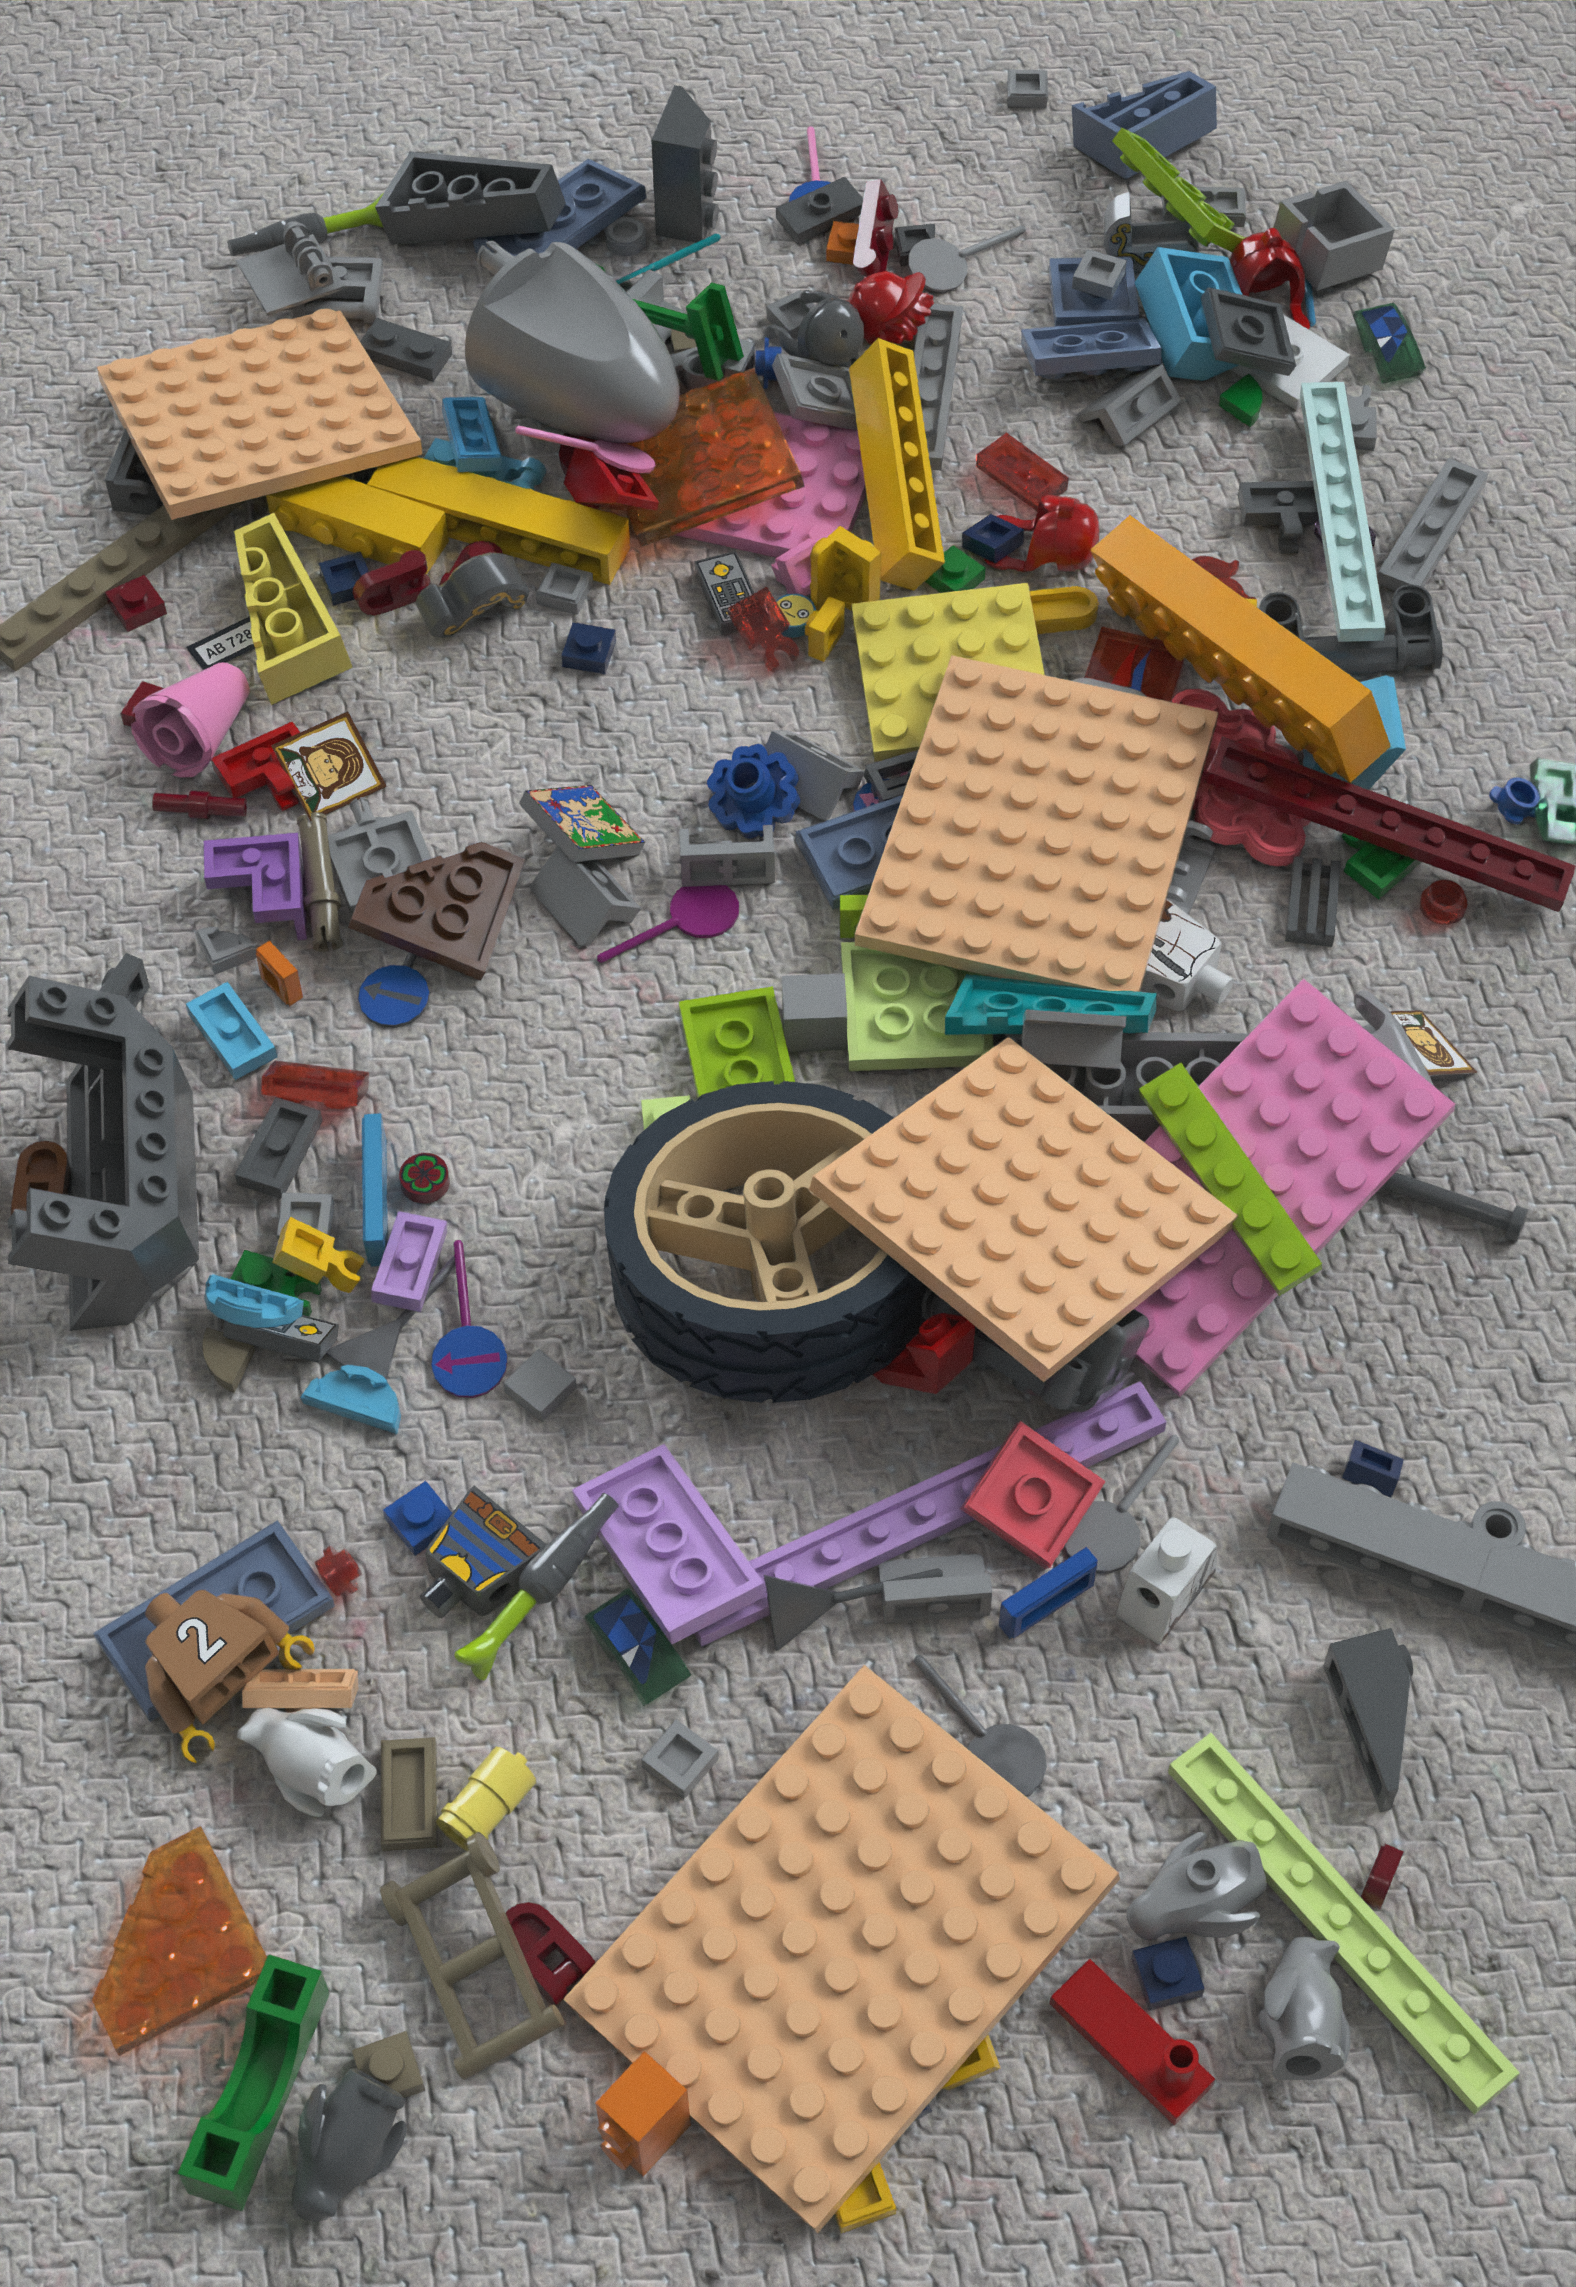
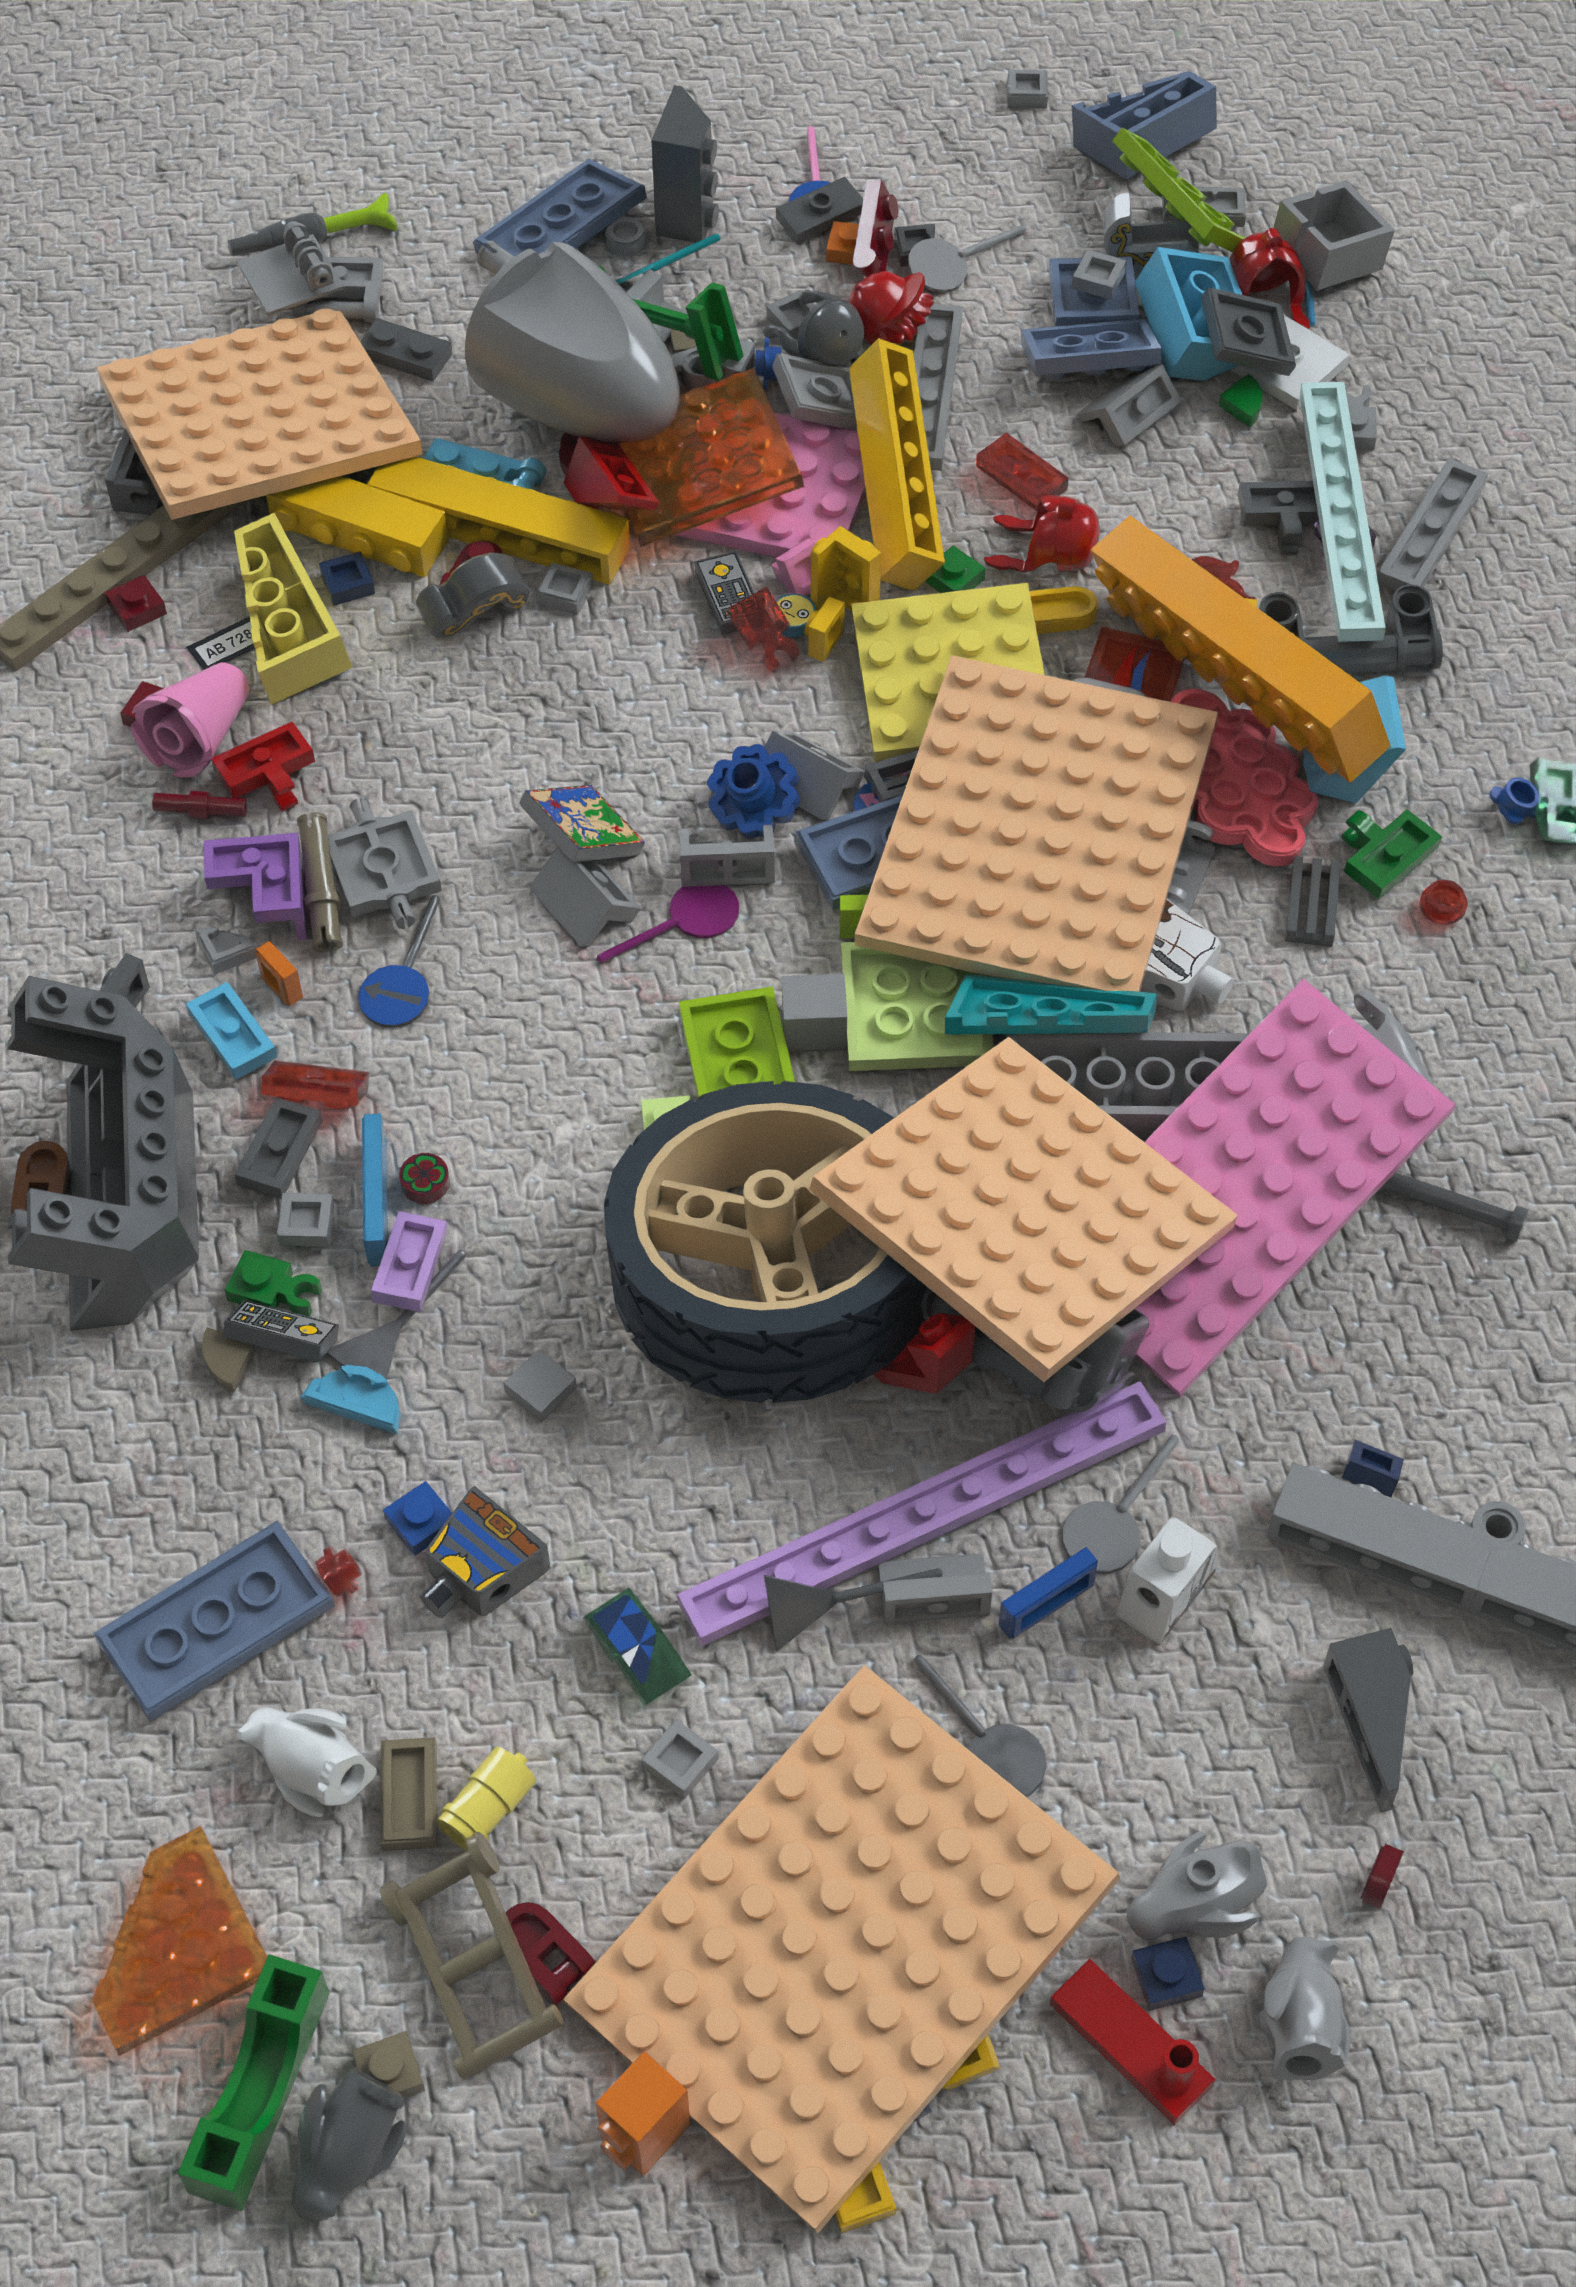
medium nougat torso [145,1590,315,1763] -> none
medium azure tile [204,1274,304,1328] -> none
light nougat plate [242,1669,358,1712] -> none
sticker [271,711,387,822] -> none
yellow plate [272,1217,365,1293] -> none
reddish brown plate [348,842,525,981] -> none
dark red plate [353,550,431,616] -> none
dark grey wedge [375,151,566,245] -> none
blue piece [431,1240,508,1398] -> none
dark azure tile [442,397,502,472] -> none
dark grey piece [454,1493,619,1681] -> none
bright pink piece [515,426,655,473] -> none
dark blue plate [561,622,616,675] -> none
lavender plate [572,1444,766,1644] -> none
coral tile [960,1421,1106,1569] -> none
dark blue tile [962,514,1024,563] -> none
light grey panel [1021,1010,1126,1070] -> none
lime plate [1139,1063,1322,1296] -> none
yellowish green plate [1168,1733,1520,2115] -> none
dark red plate [1204,736,1576,912] -> none
clear green slope [1353,303,1426,384] -> none
sticker [1389,1010,1478,1076] -> none

